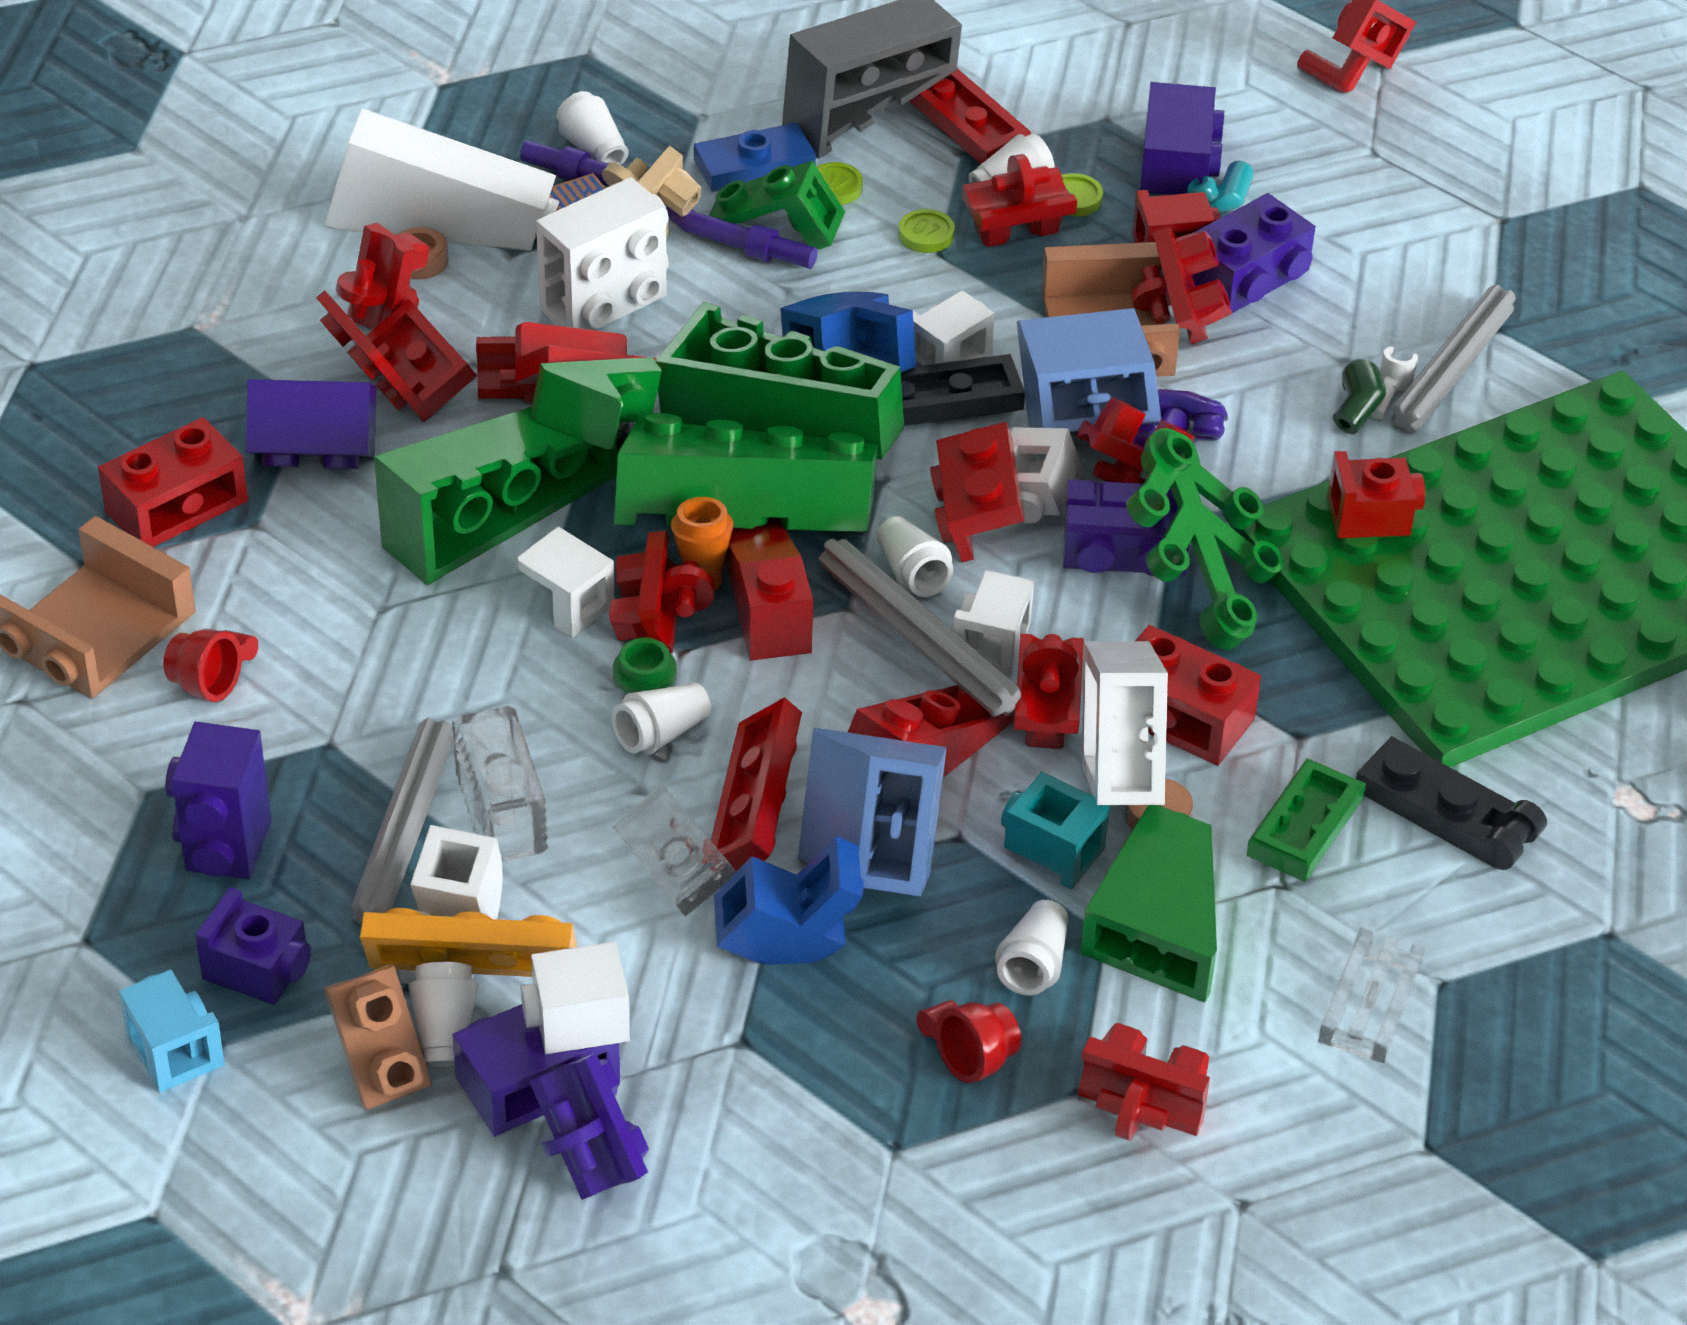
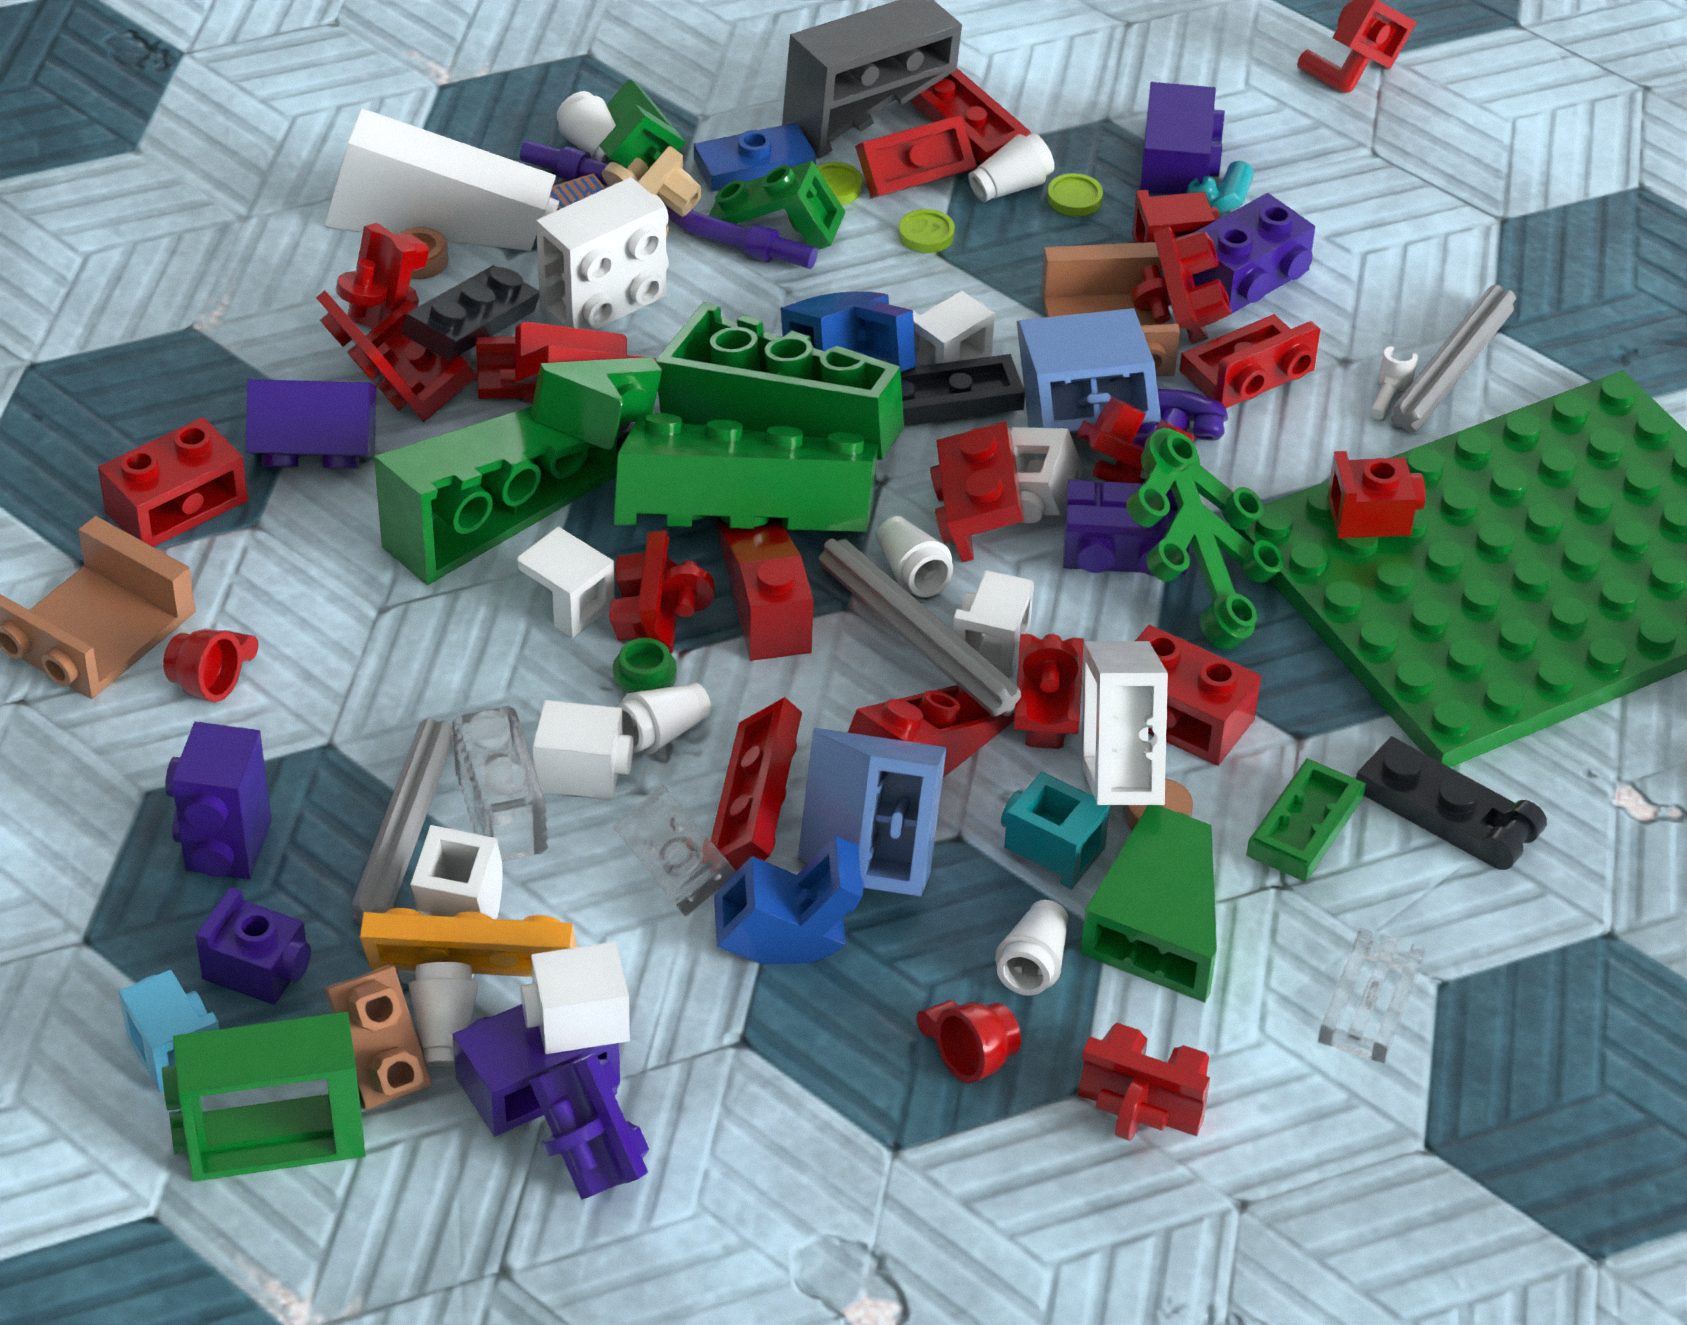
orange cone [671,497,733,590] -> none
red hips [962,154,1077,247] -> none
dark green arm [1333,359,1386,434] -> none
none -> green window [162,1011,366,1182]
none -> black plate [400,265,539,361]
none -> white brick [533,700,633,800]
none -> green bracket [599,80,686,173]
none -> red plate [855,115,977,199]
none -> red bracket [1179,314,1320,408]

